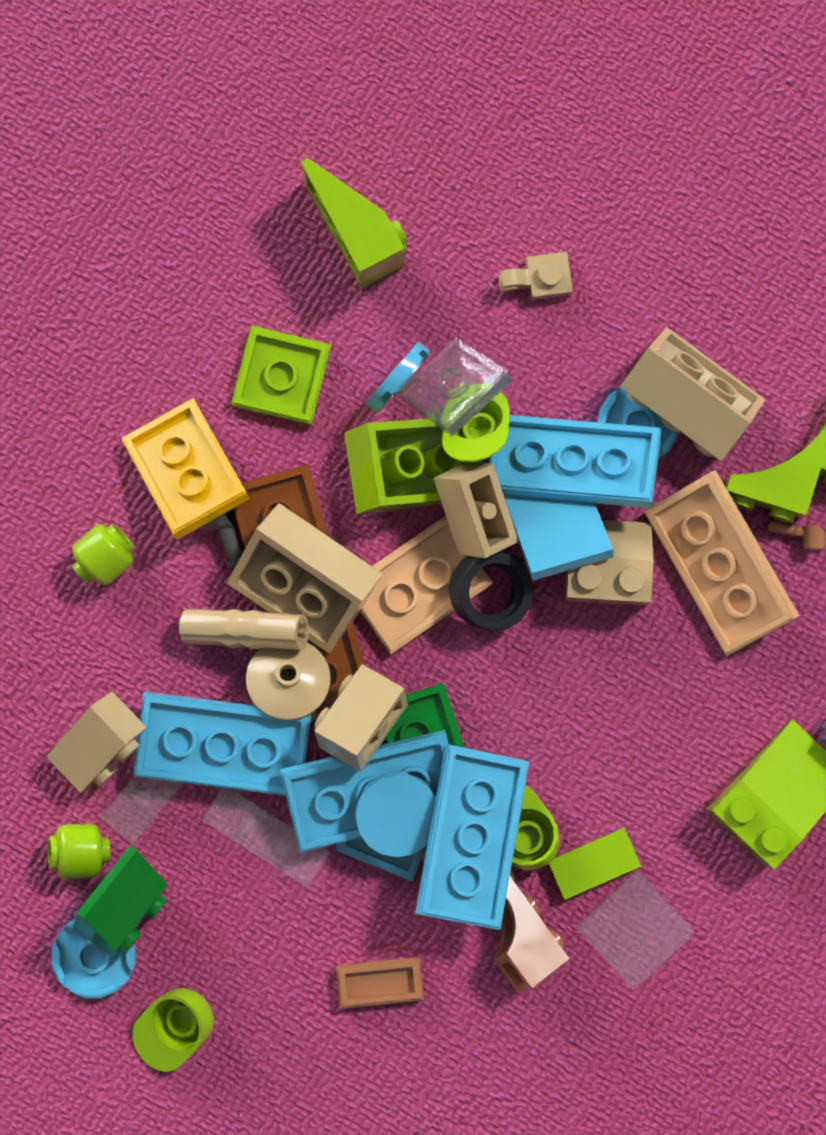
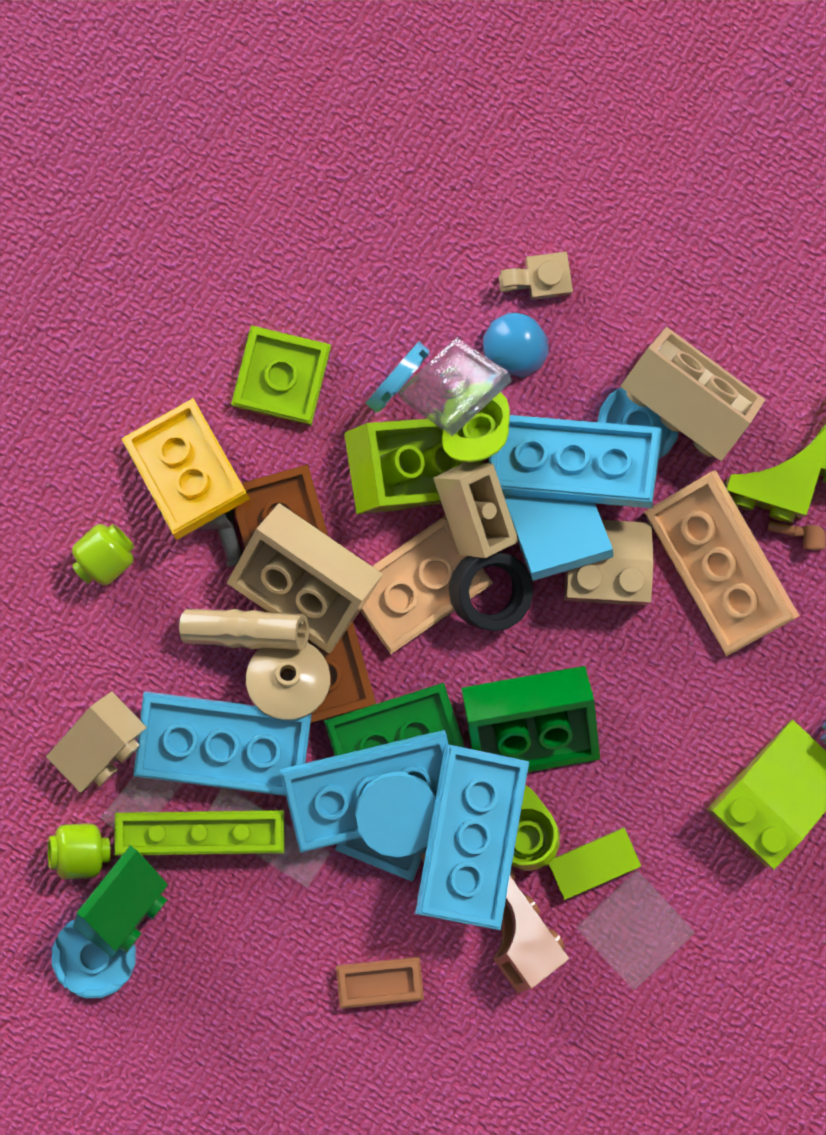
lime cap [133,988,214,1072] -> none
lime slope [301,158,408,289] -> none
tan brick [314,664,408,772] -> none
none -> lime tile [115,810,285,855]
none -> green slope [461,666,600,772]
none -> dark azure hair [483,313,549,378]

